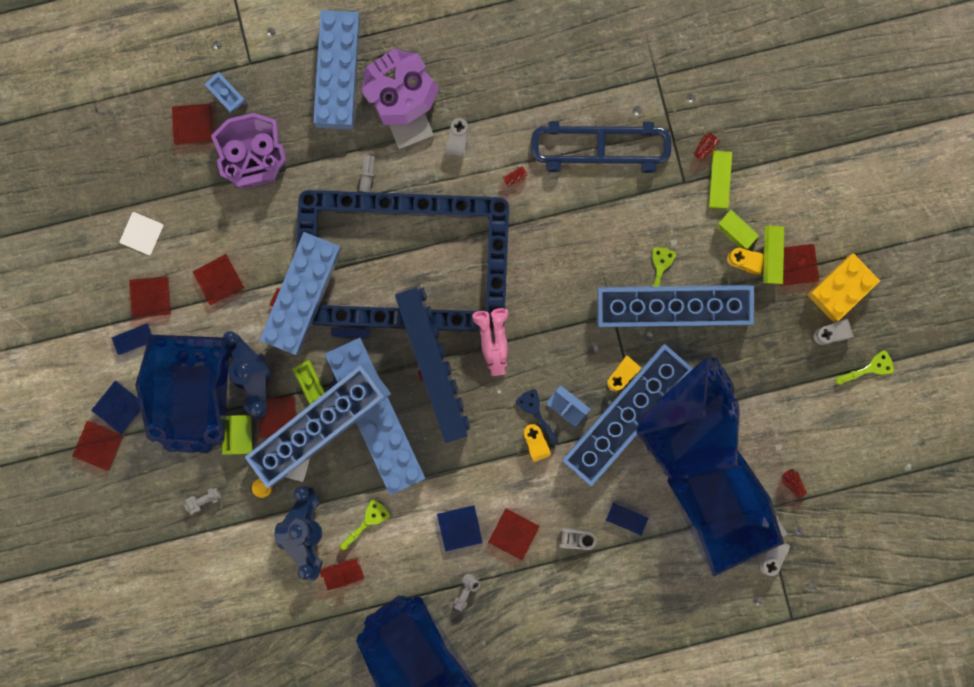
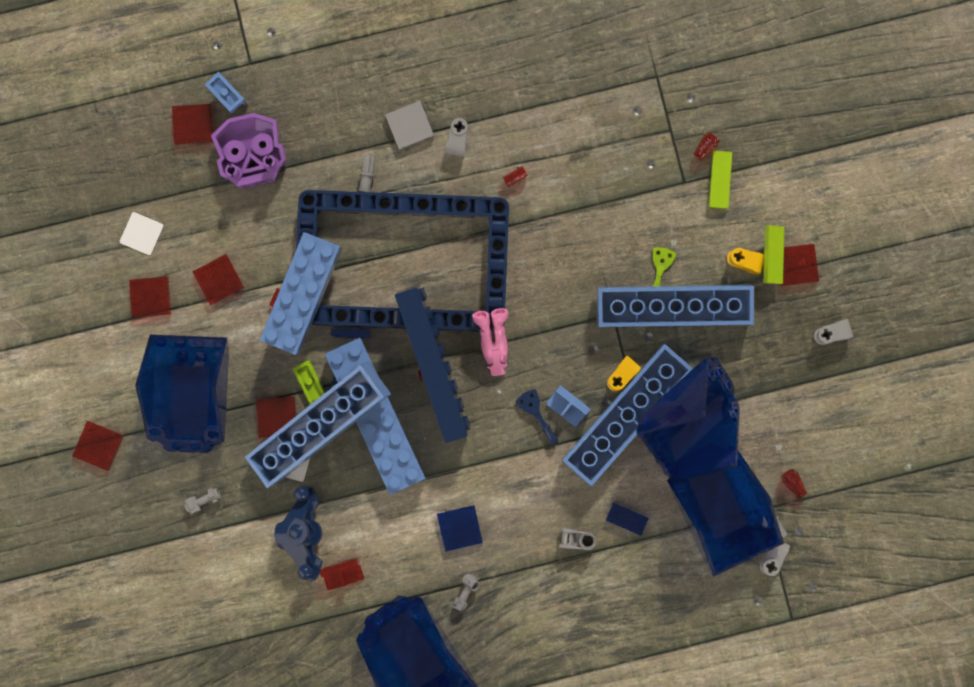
clear blue tile [91,380,146,434] -> none
clear blue tile [111,323,155,356] -> none
lime brick [221,415,252,455] -> none
dark blue piece [222,331,272,420] -> none
yellow wheel [252,479,273,498] -> none
medium blue brick [313,10,361,130] -> none
lime piece [339,500,390,551] -> none
medium lavender brick [360,48,439,125] -> none
clear red tile [488,508,540,560] -> none
yellow piece [524,424,552,462] -> none
dark blue bar [531,121,671,173] -> none
lime brick [716,210,759,250] -> none
yellow brick [807,253,880,322] -> none
lime piece [835,351,894,385] -> none

